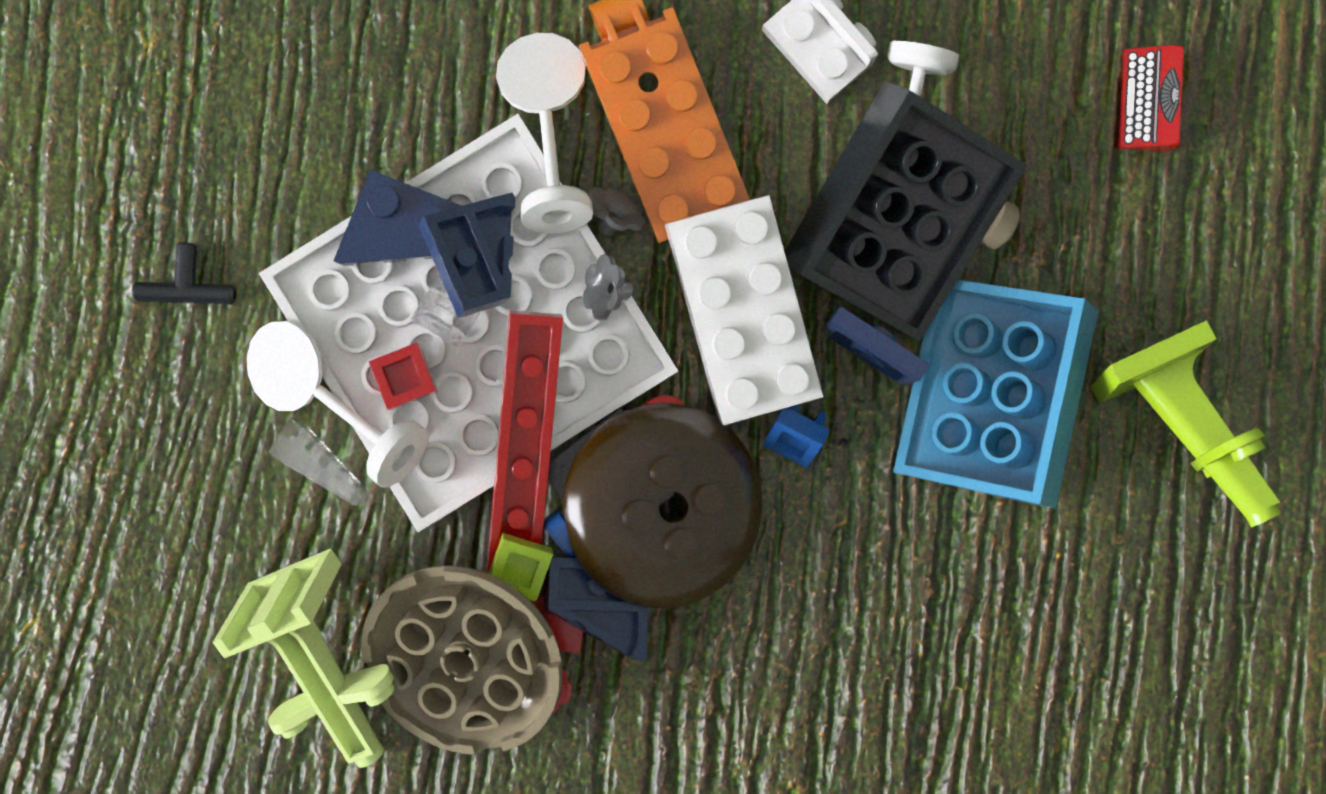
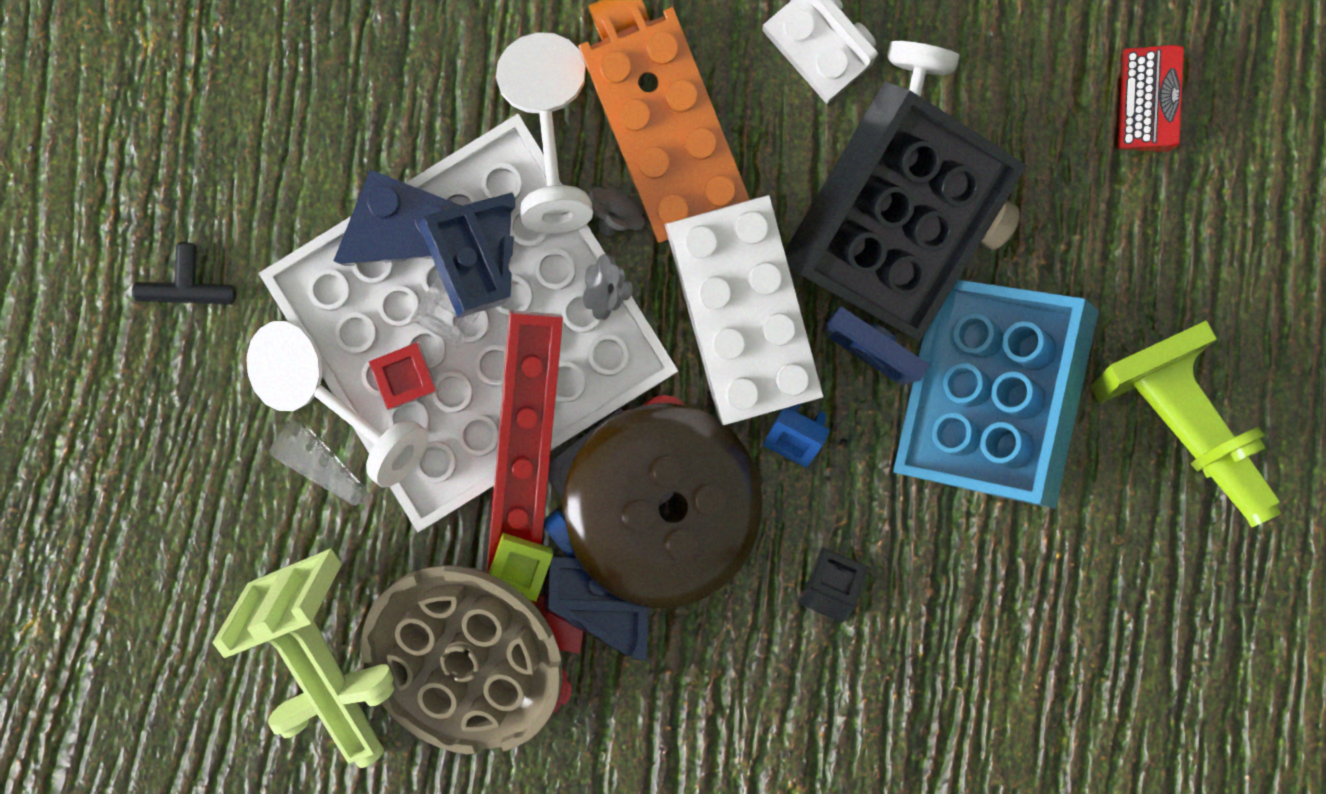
none -> black slope [799,547,868,622]

